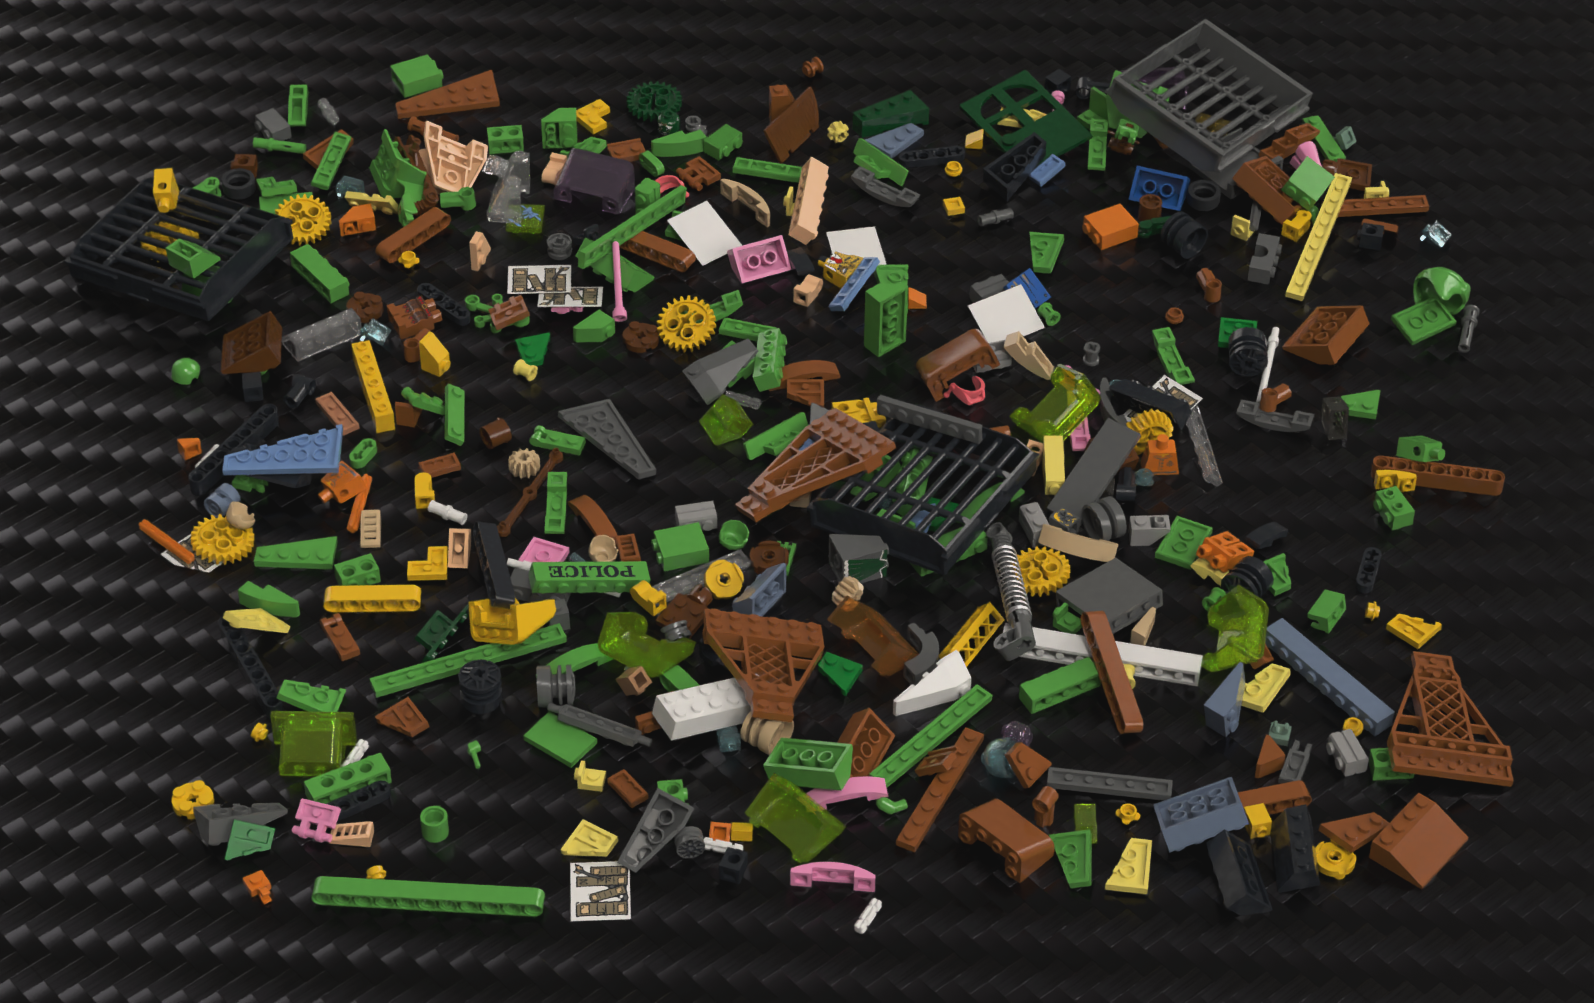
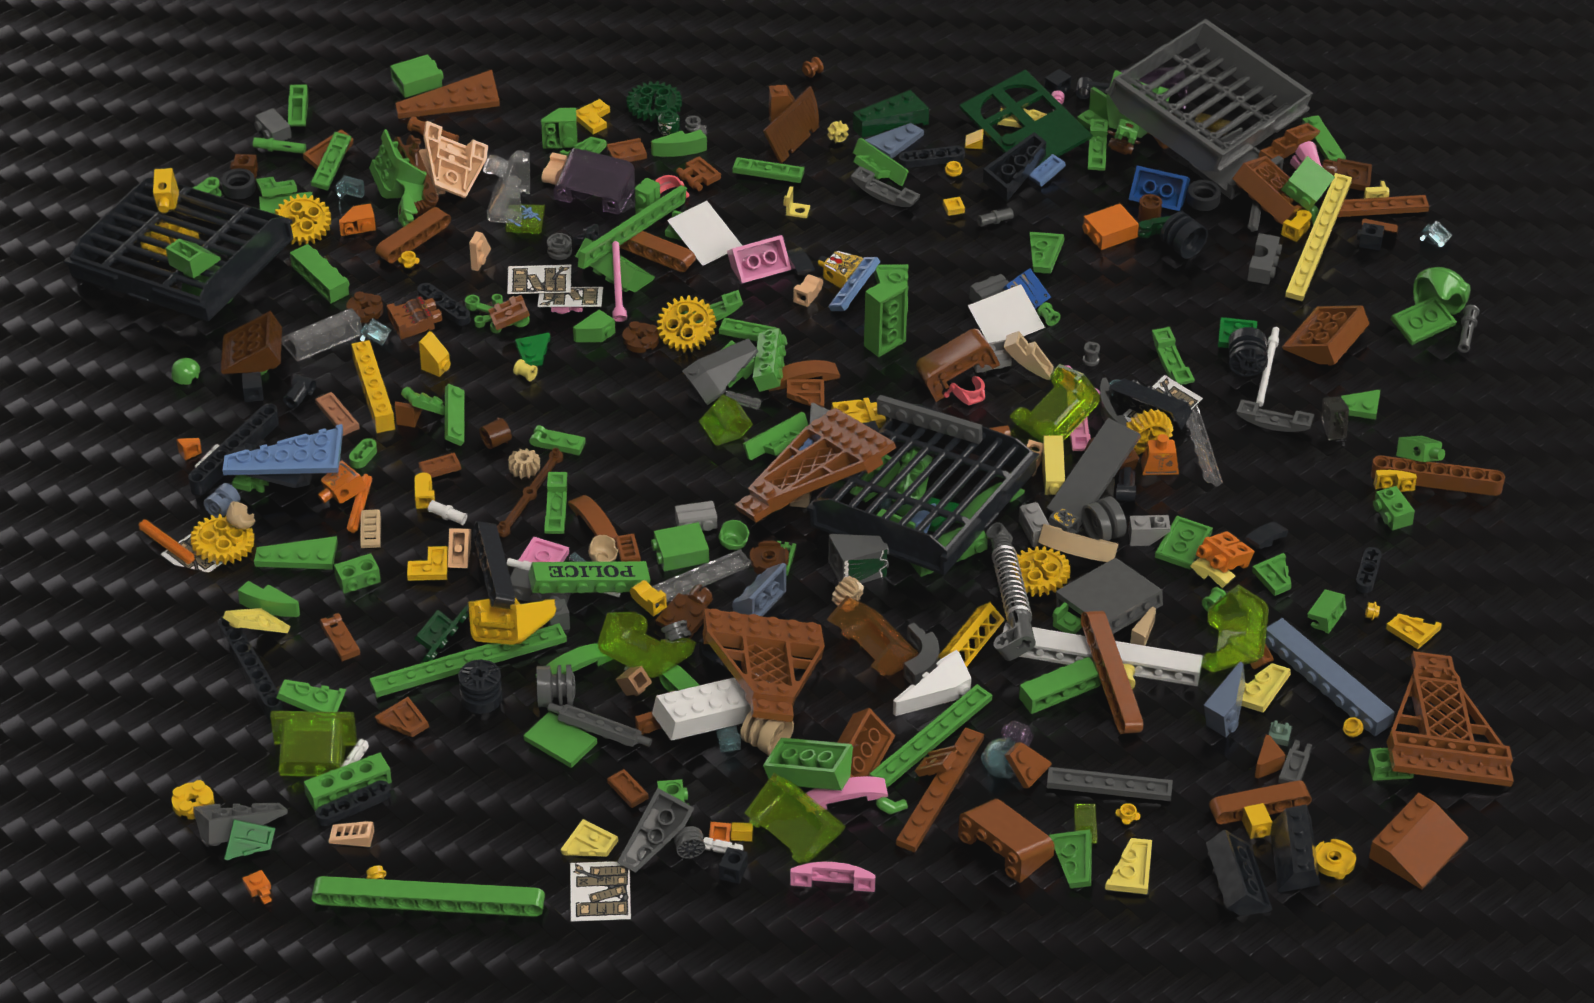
yellow plate [251,723,269,742] -> none
bright pink plate [292,798,341,843] -> none
clear axle [318,98,339,125] -> none
yellow beam [323,585,421,612] -> none
light yellow wing [345,191,399,215] -> none
dark orange piece [404,328,431,362] -> none
bright green piece [420,806,449,843] -> none
bright green piece [440,187,476,210] -> none
bright green hand [467,740,481,769] -> none
bright green brick [487,125,524,154] -> none
dark grey wing [558,399,656,479] -> none
light yellow bracket [574,761,606,792] -> none
bright green beam [639,150,665,177] -> none
bright green brick [704,124,743,161] -> none
yellow plate [704,560,744,600] -> none
tan slope [720,179,770,227] -> none
light nougat brick [788,157,829,245] -> none
green wing [818,652,863,696] -> none
white sticker [826,226,886,265] -> none
white axle [854,898,882,934] -> none
orange slope [908,287,927,309] -> none
dark orange piece [1032,786,1059,827] -> none
clear light blue plate [1135,468,1154,486] -> none
sand blue slope [1153,777,1249,852] -> none
dark orange plate [1165,308,1184,324] -> none
dark orange piece [1196,268,1222,302] -> none
black wheel [1221,556,1274,609] -> none
light yellow bracket [1231,215,1253,241] -> none
dark orange piece [1260,384,1292,412] -> none
dark orange wing [1319,812,1389,853] -> none
light grey brick [1326,729,1369,777] -> none
sand green tile [1333,126,1356,150] -> none

